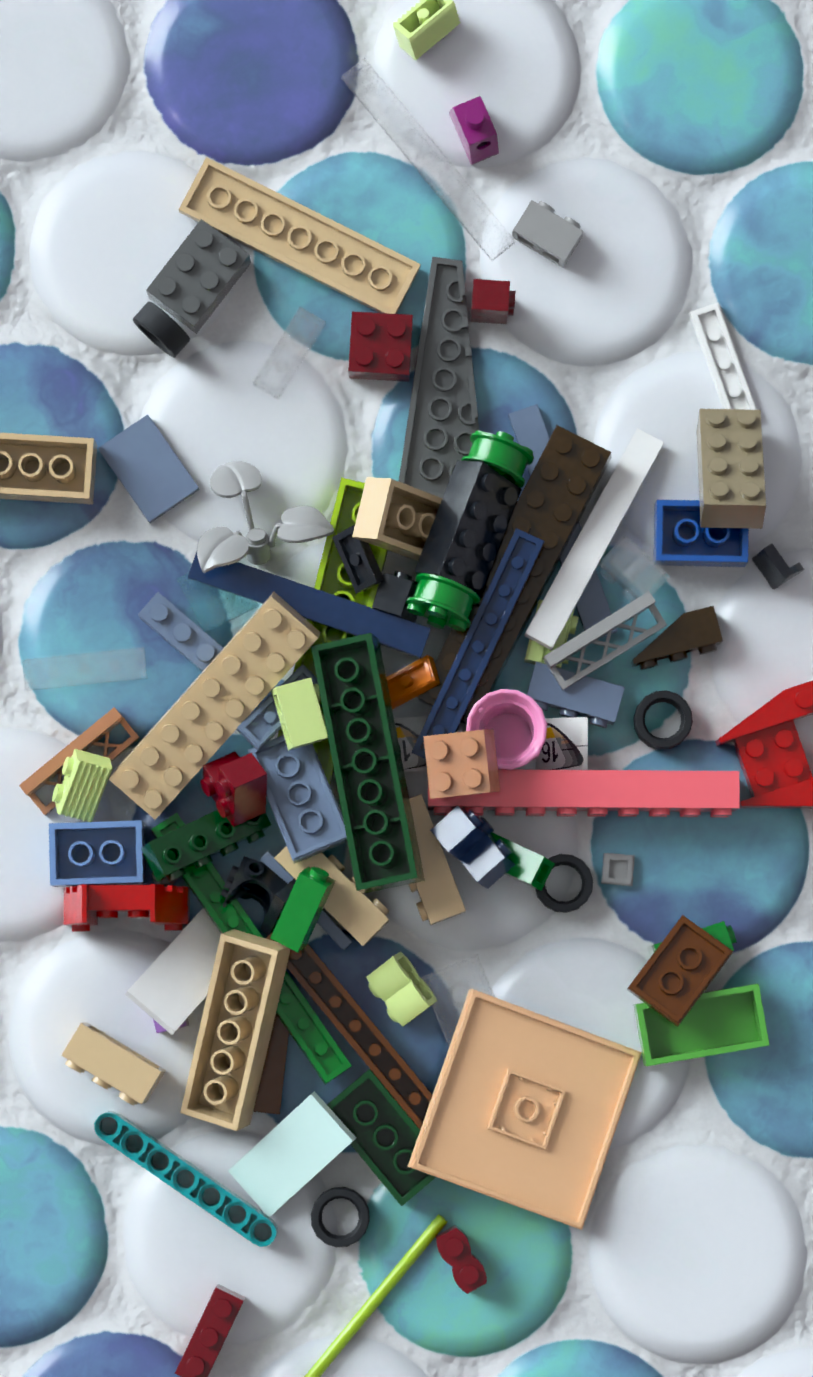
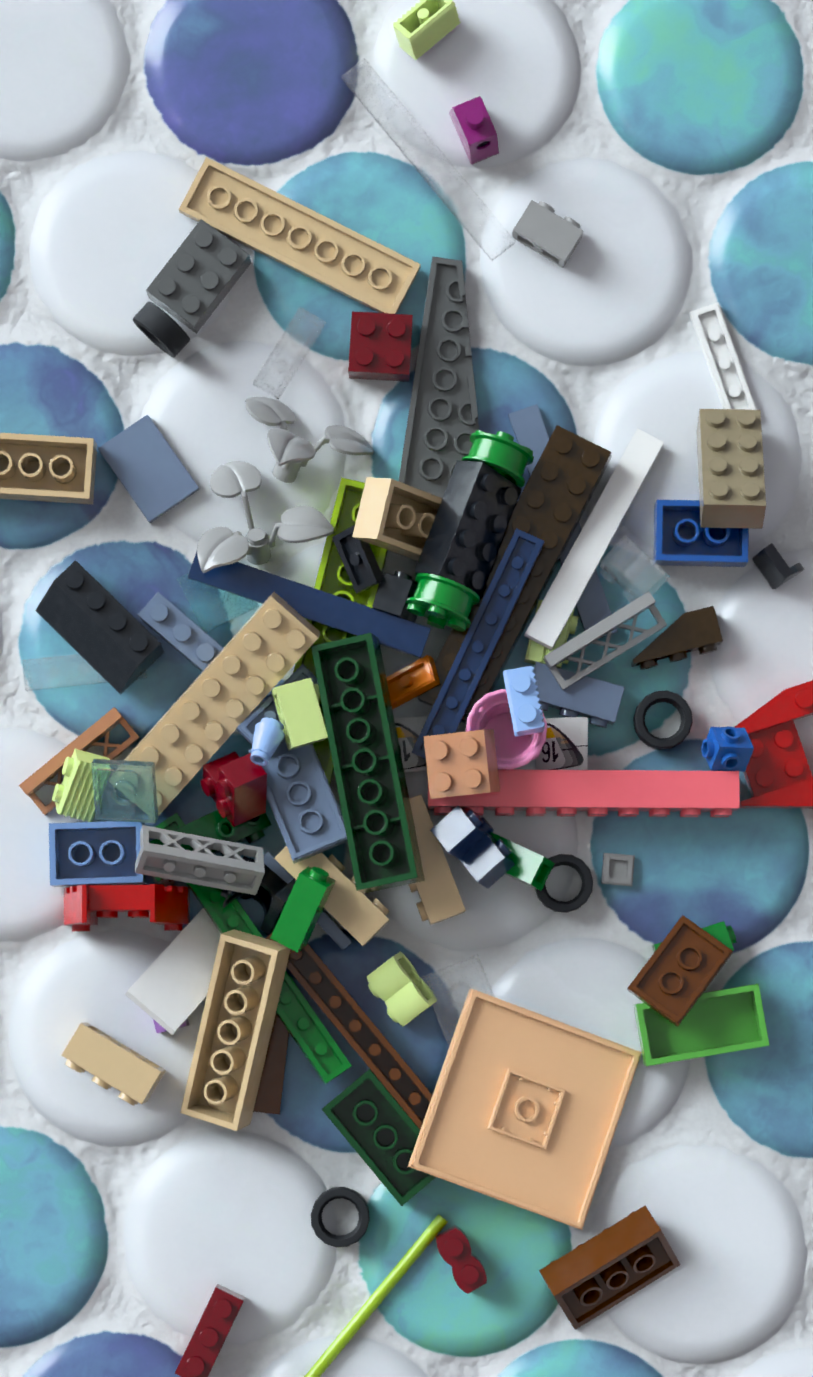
teal beam [94,1111,278,1247] -> none
light aqua tile [228,1091,356,1217] -> none
dark red brick [471,279,516,324] -> none
none -> black slope [35,560,164,695]
none -> clear light blue tile [91,759,158,823]
none -> light grey fence [135,825,265,895]
none -> light grey plant [245,397,374,483]
none -> light blue cone [250,718,285,766]
none -> light blue brick [503,666,545,737]
none -> reddish brown slope [539,1206,681,1330]
none -> blue brick [701,726,754,772]

